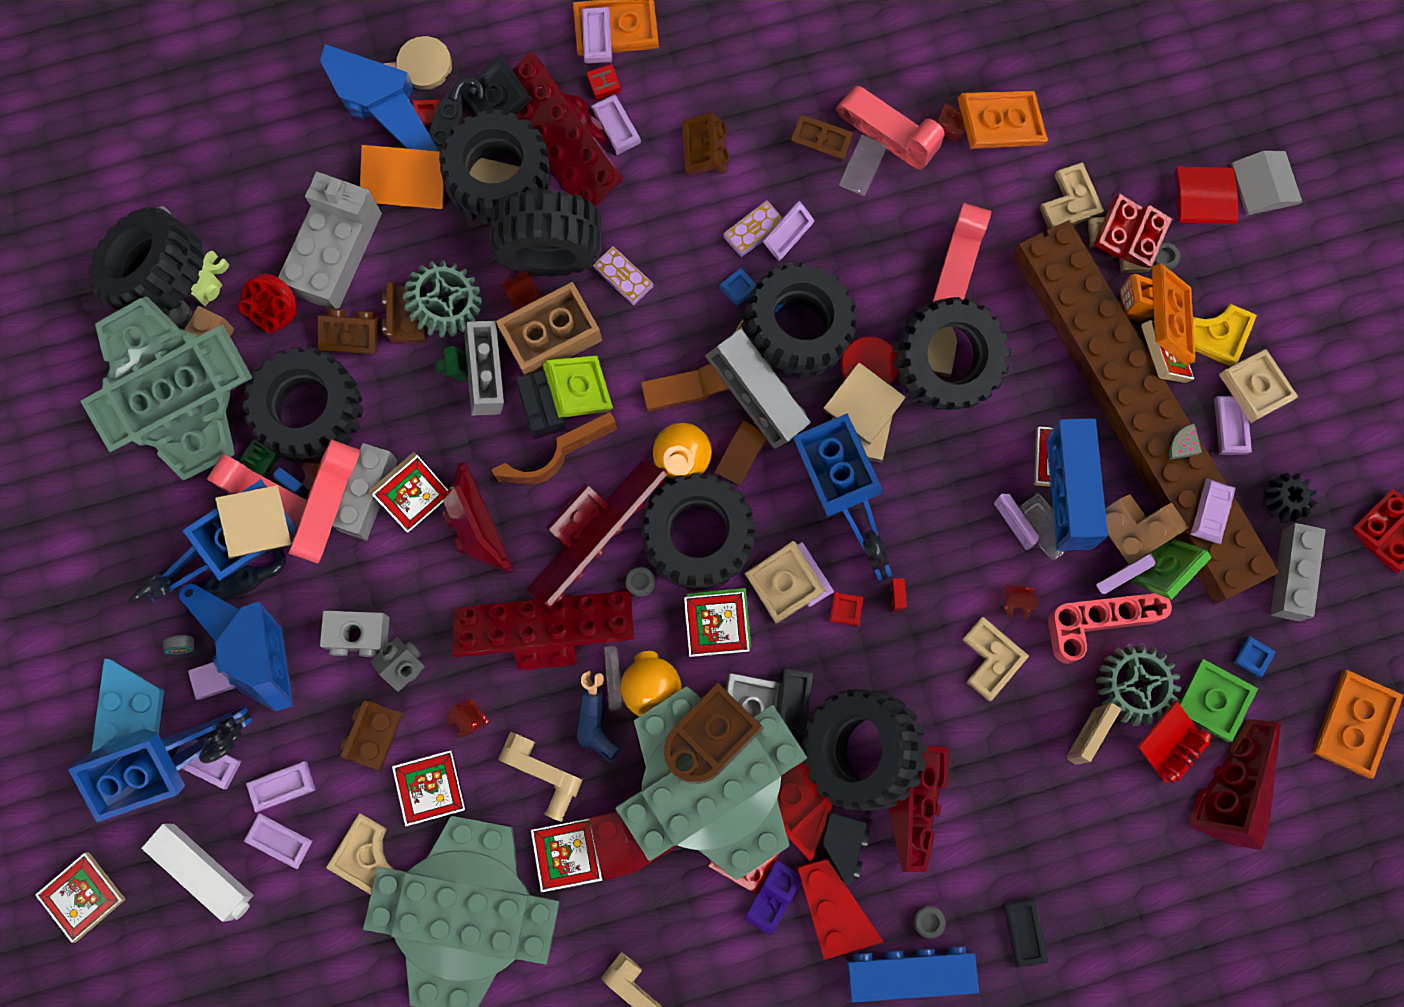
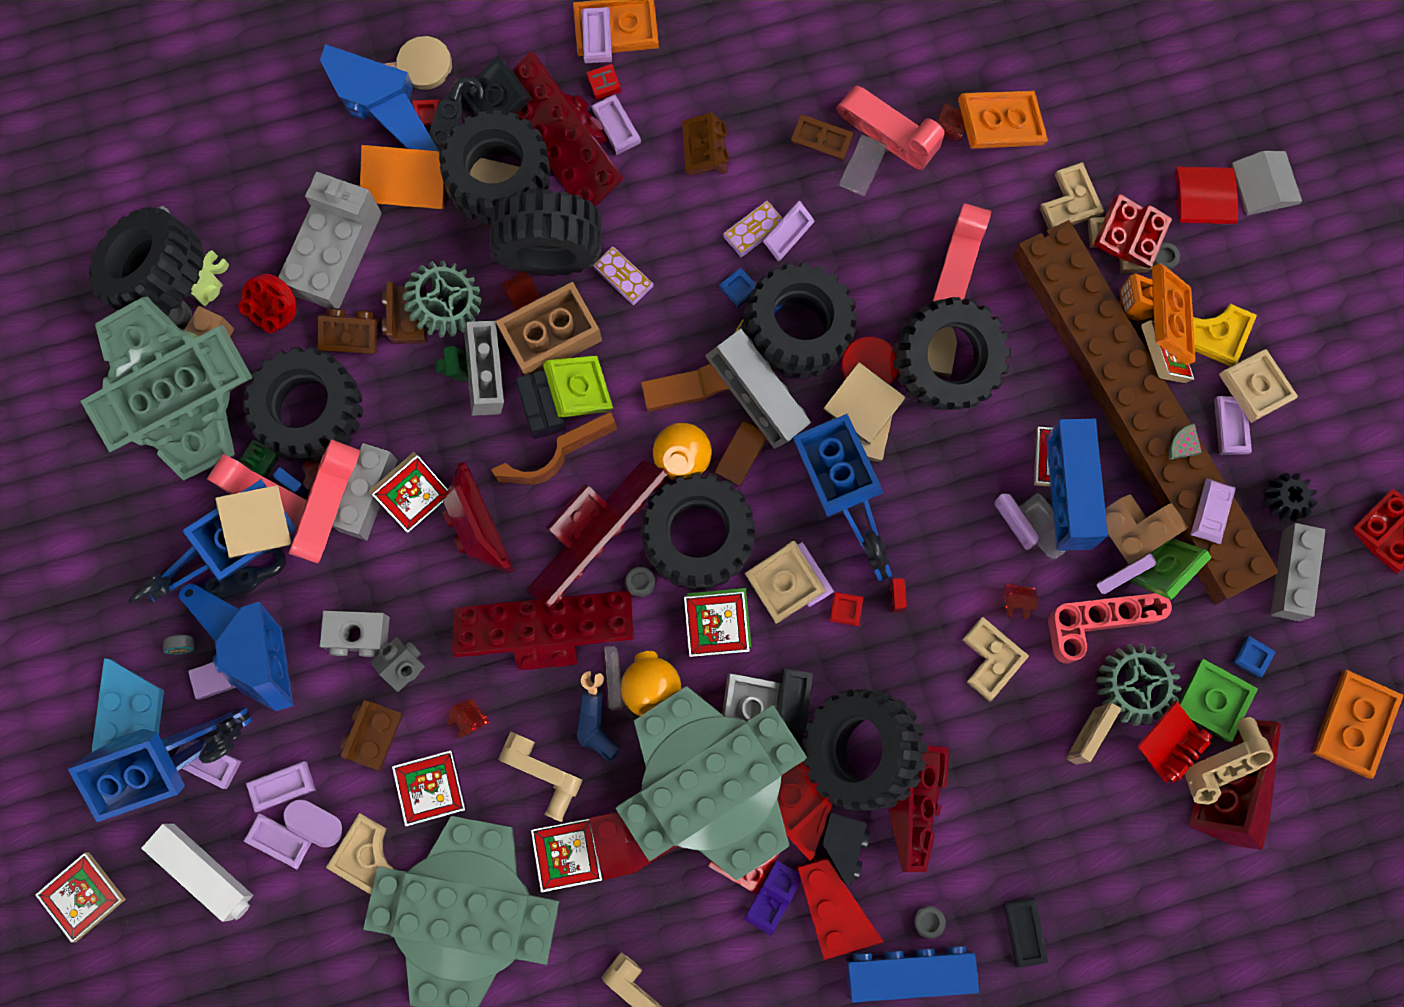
reddish brown tile [664,683,764,784] -> none
none -> lavender tile [284,800,342,847]
none -> tan beam [1185,717,1274,805]

